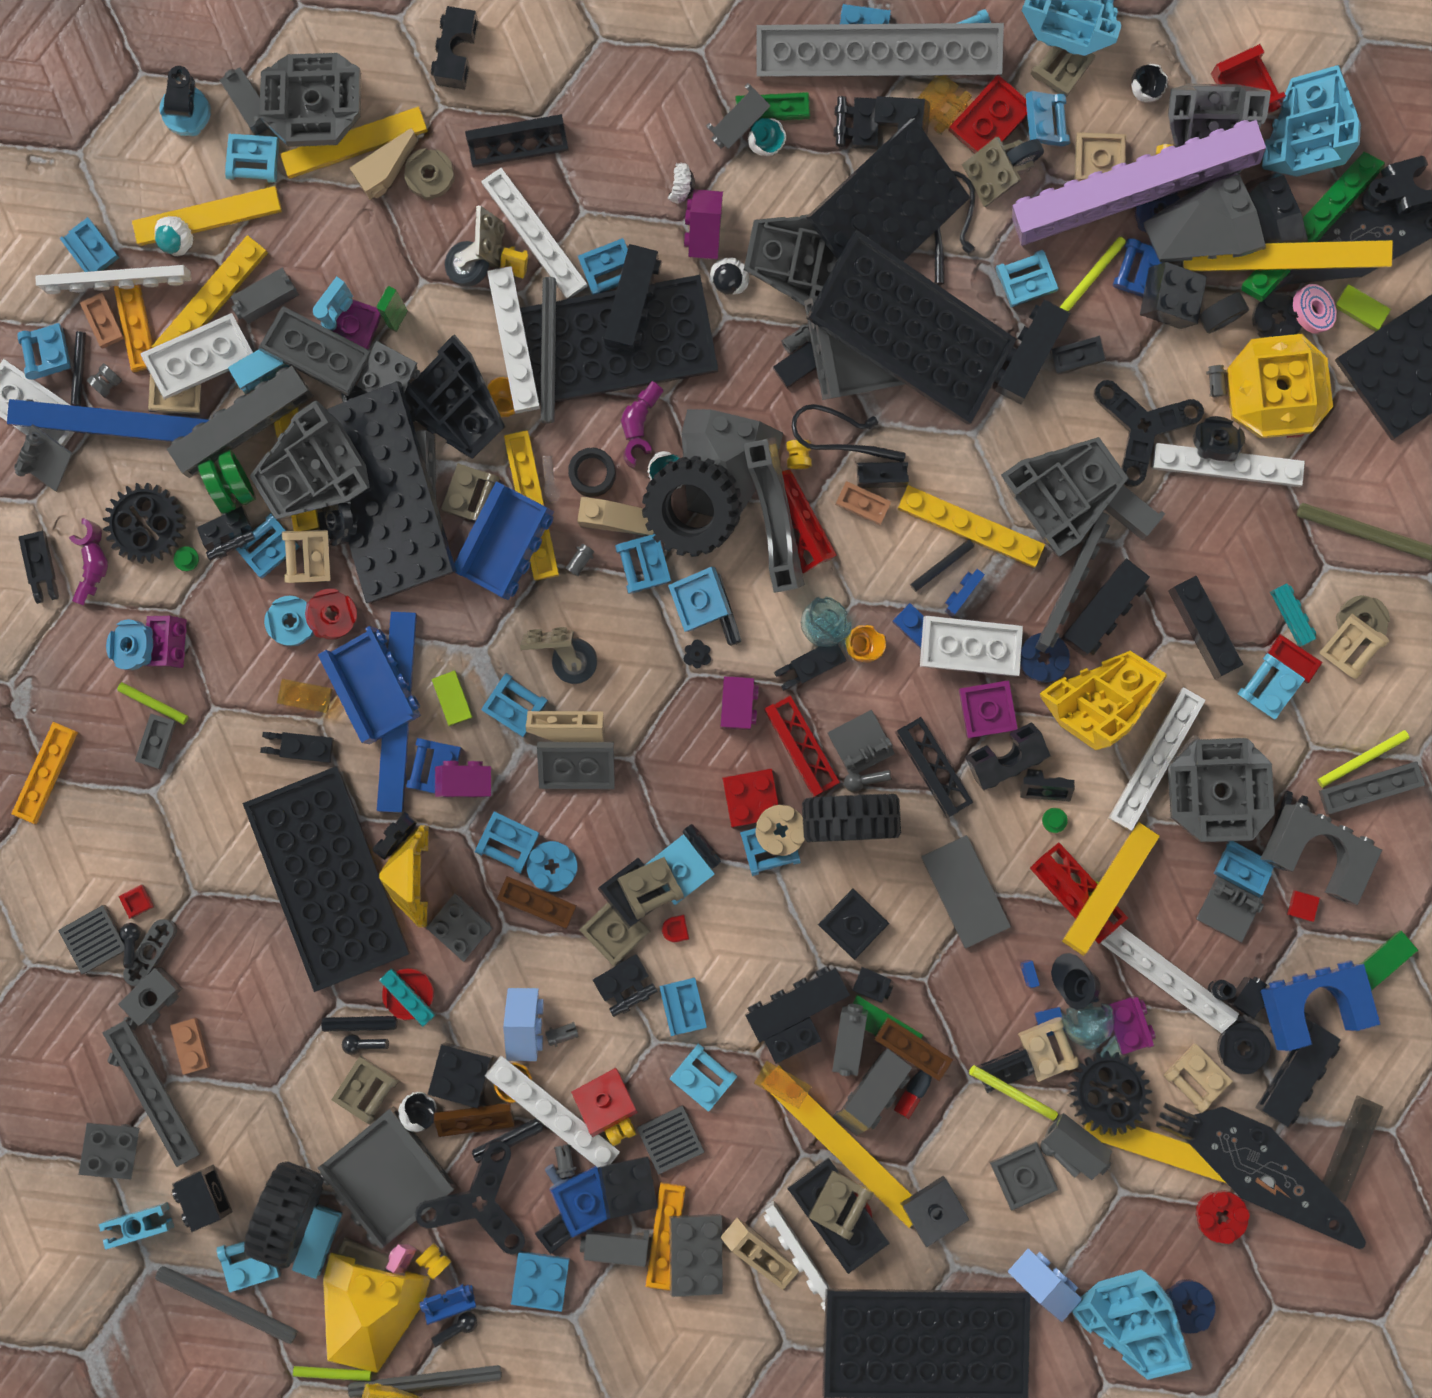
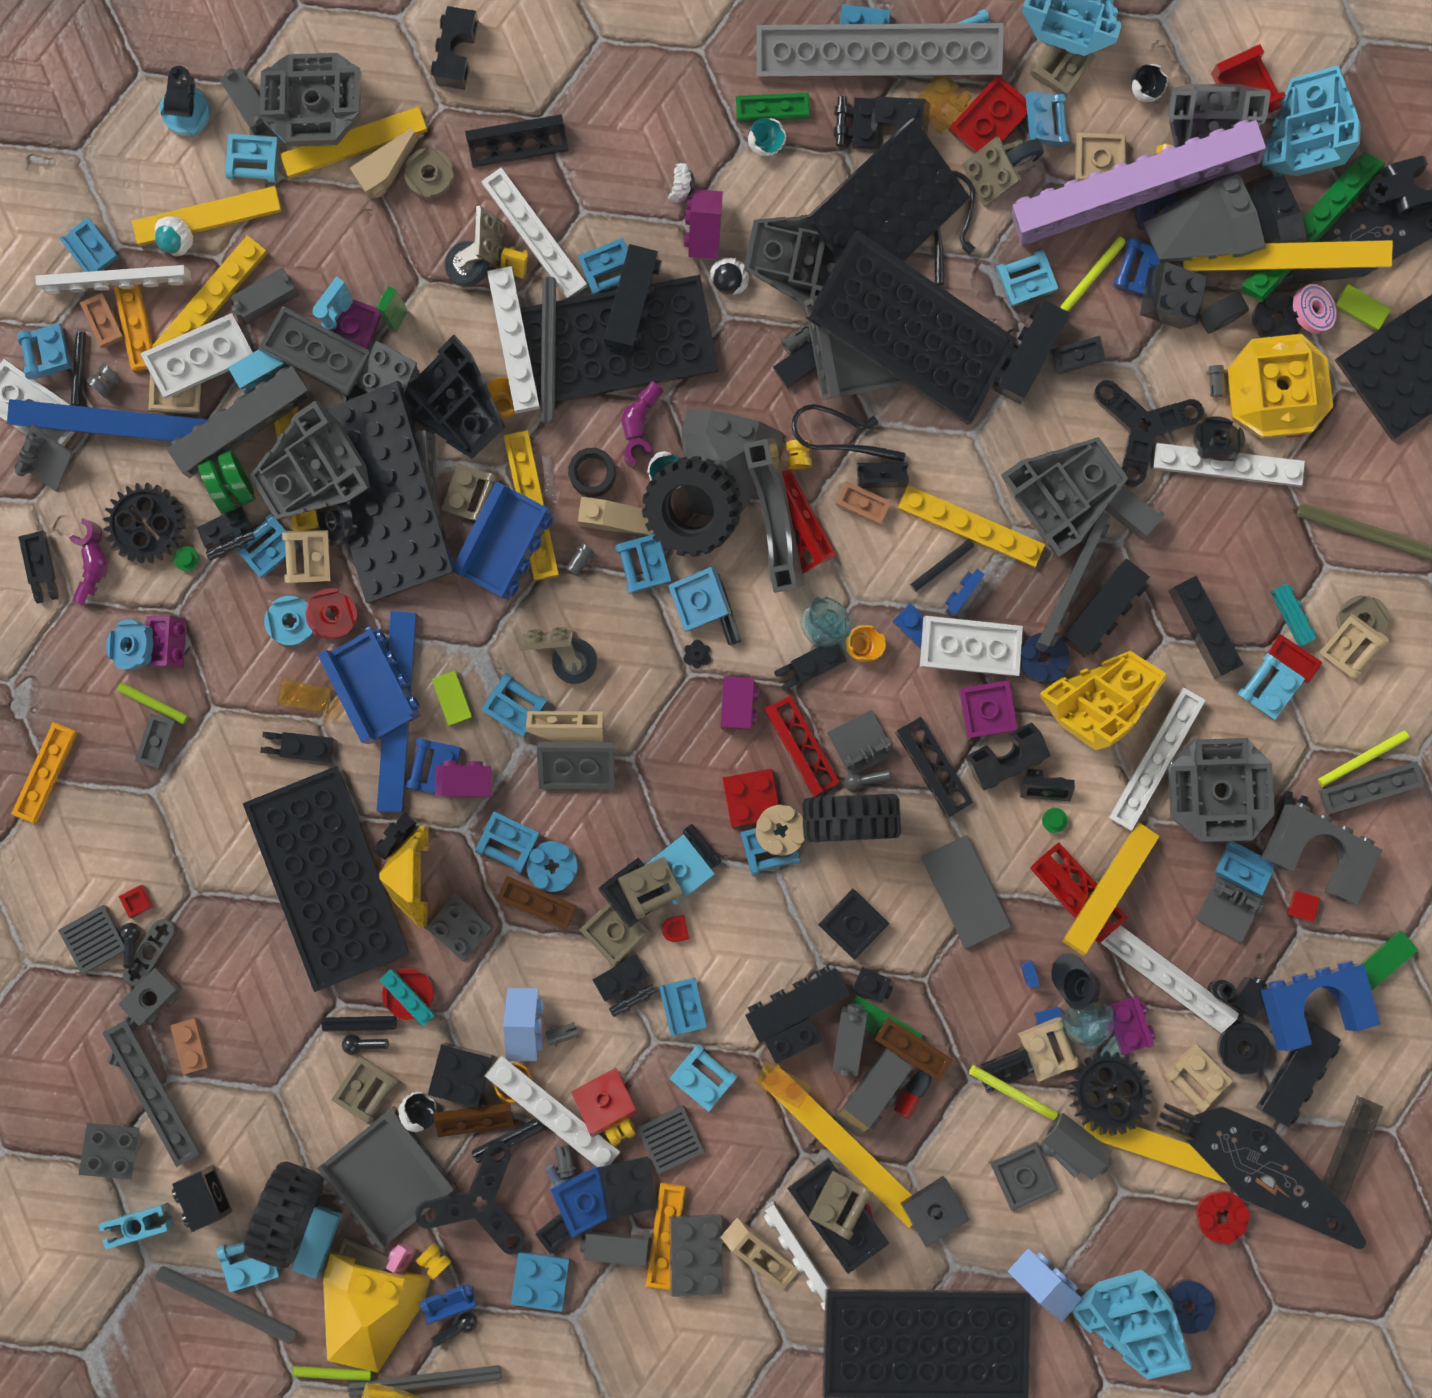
dark grey brick [706,83,770,149] -> none

